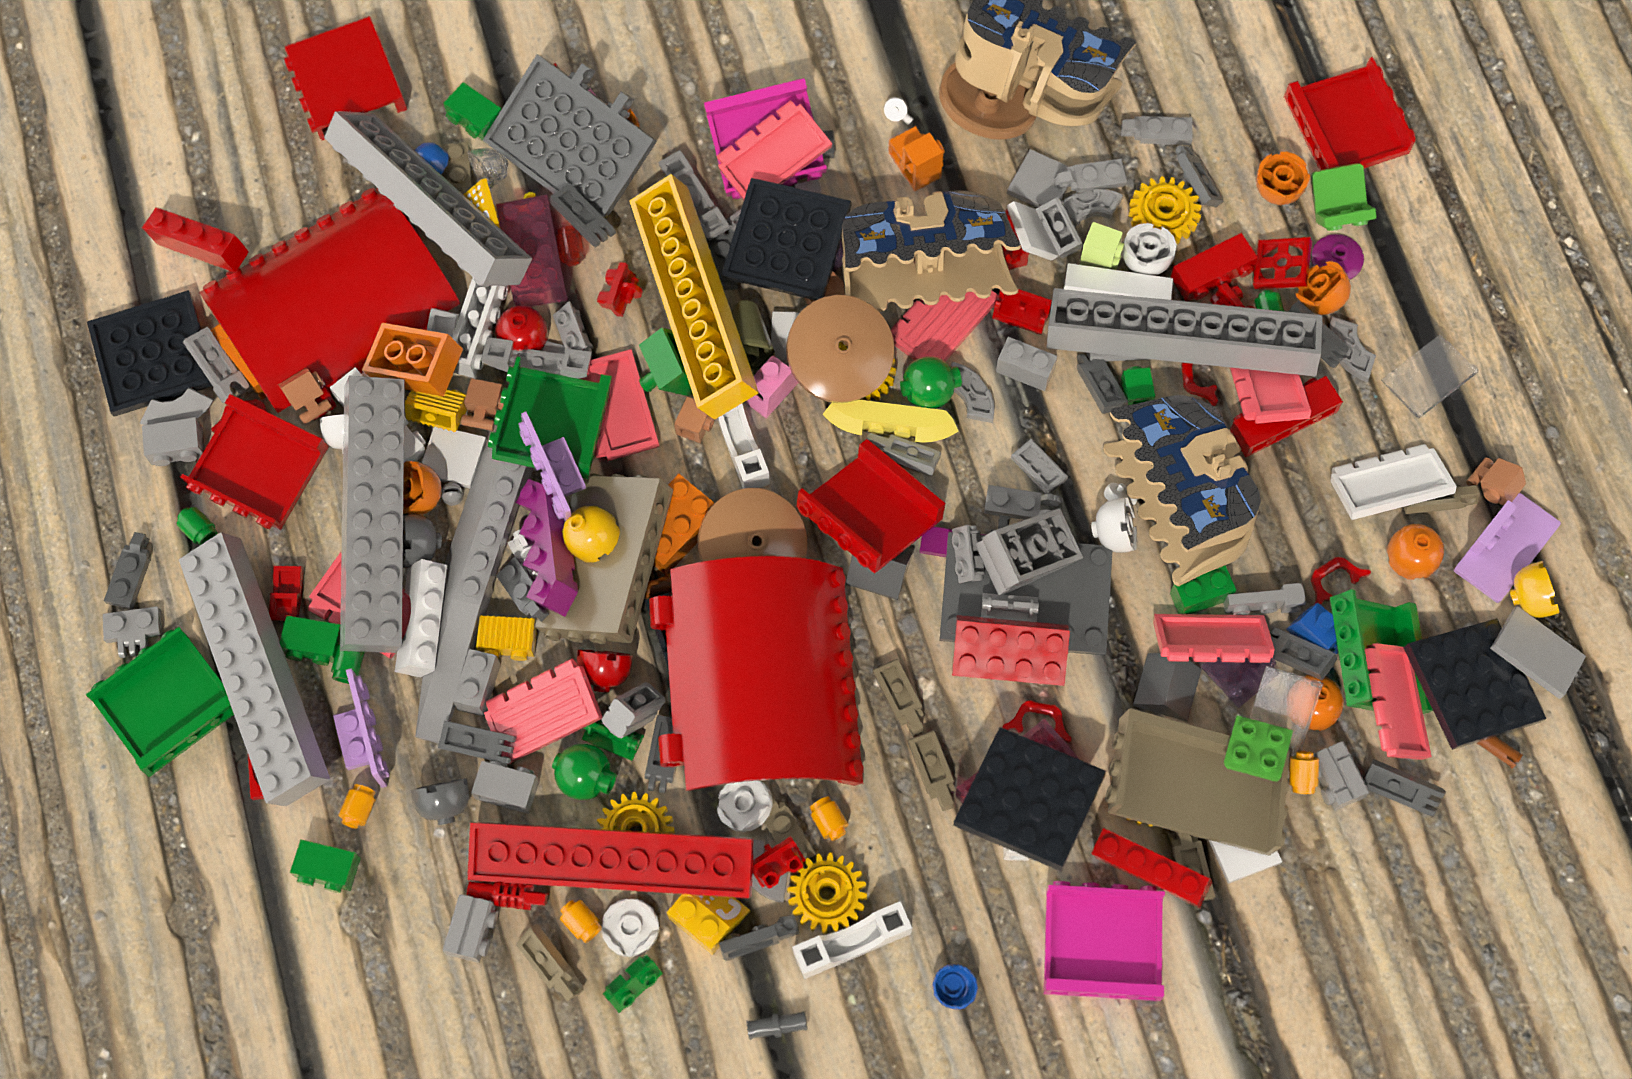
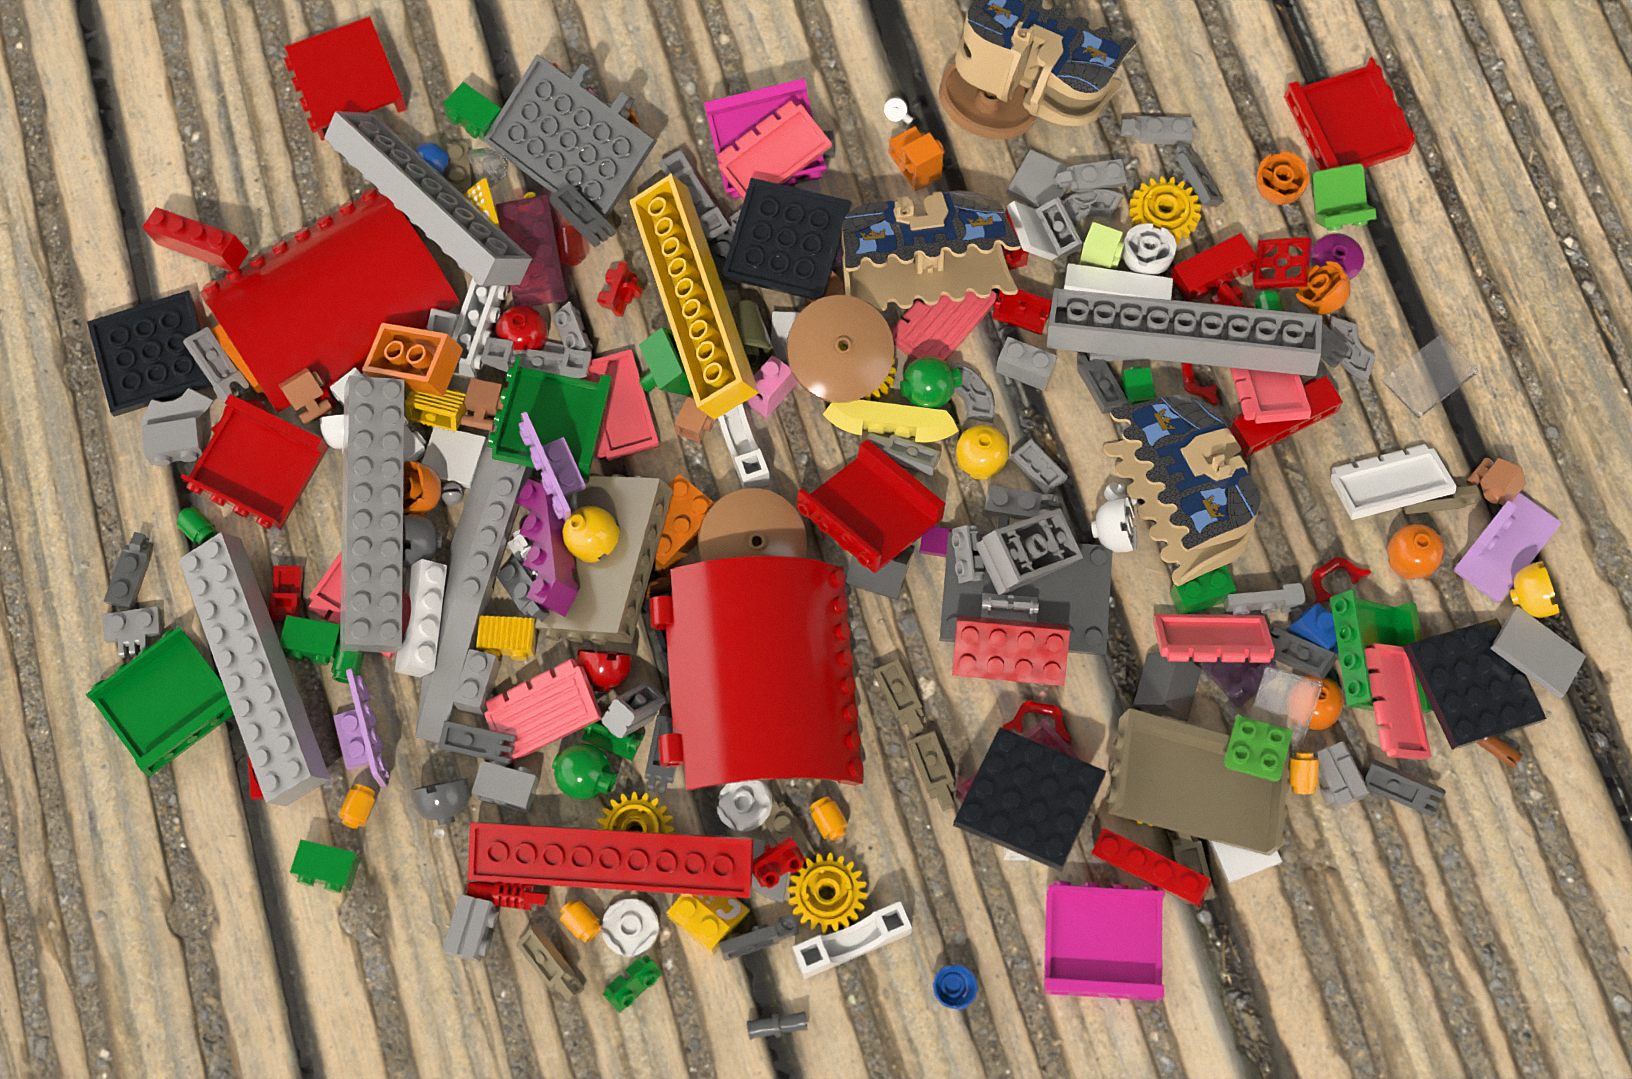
none -> yellow cylinder [955,424,1009,480]

